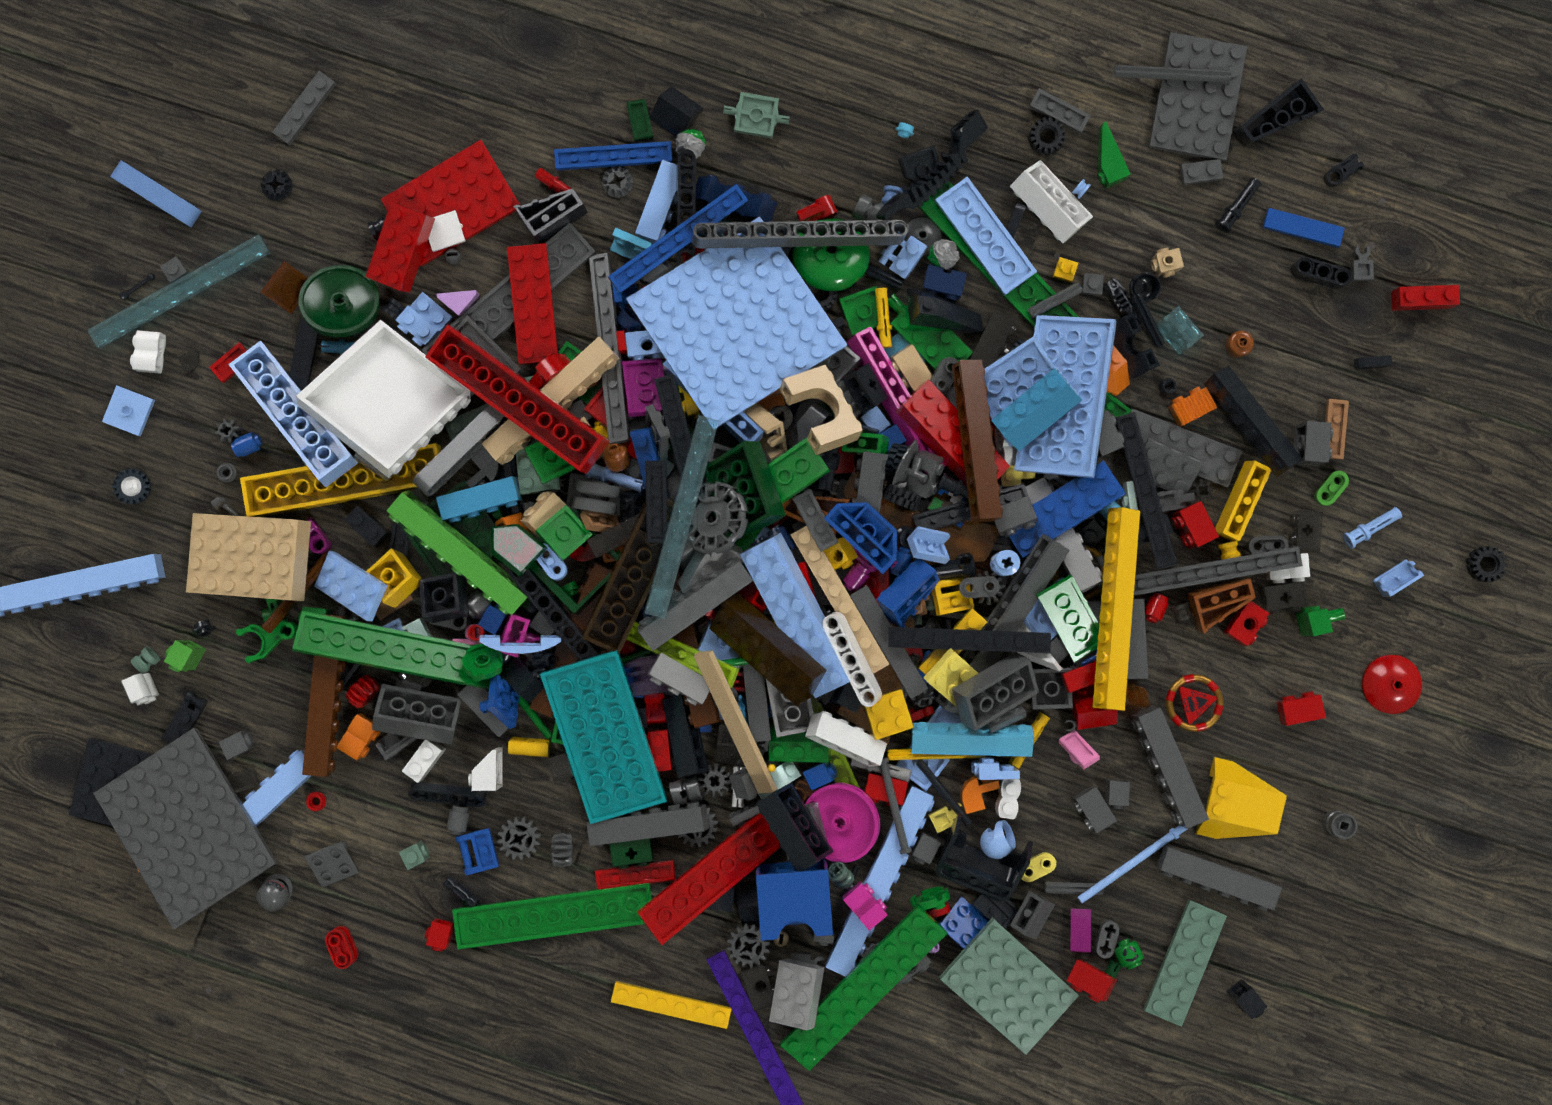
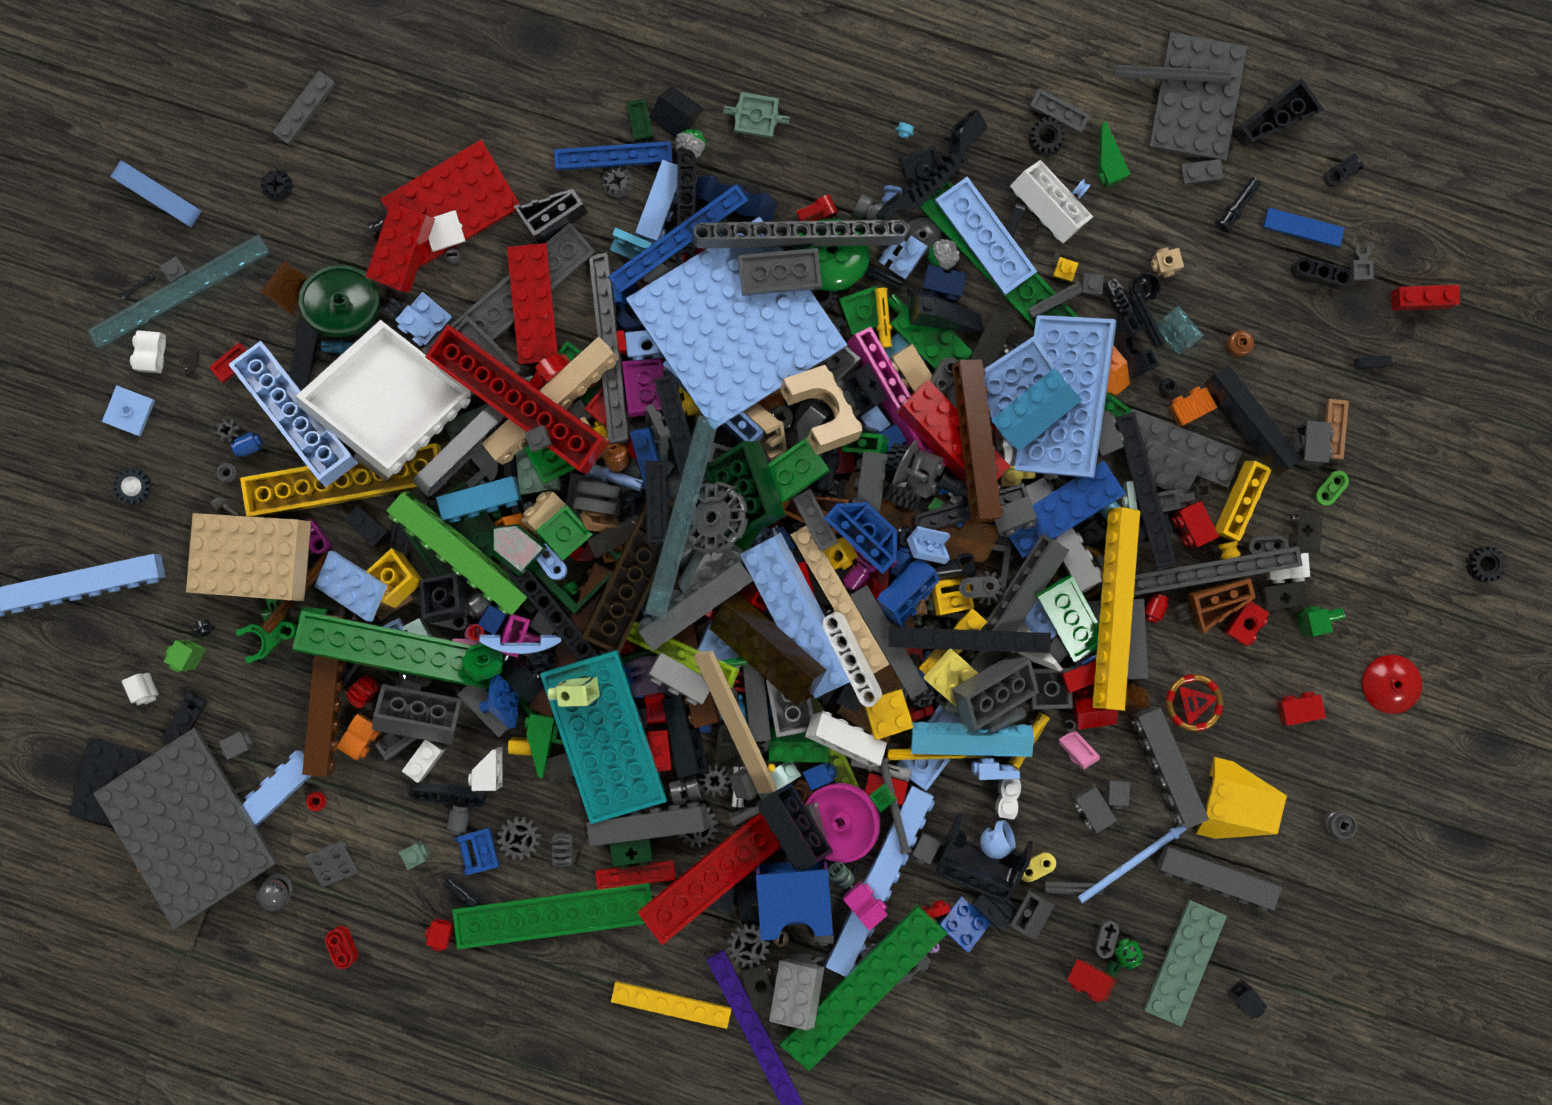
sand green wheel [131,646,160,674] -> none
lavender slope [437,290,480,317] -> none
red axle [535,168,572,193] -> none
green plate [910,886,950,911] -> none
black bar [916,759,972,826] -> none
light yellow plate [928,803,962,833] -> none
sand green plate [939,917,1079,1055] -> none
orange brick [960,776,1000,814] -> none
light blue piece [990,550,1020,576] -> none
magenta slope [1070,909,1091,953] -> none
light blue pin [1342,507,1402,549] -> none
light blue hinge [1372,559,1424,597] -> none
none -> green slope [524,713,555,778]
none -> dark grey plate [525,425,552,453]
none -> yellowish green torso [548,677,600,707]
none -> dark grey plate [738,248,822,296]
none -> green tile [869,783,897,812]

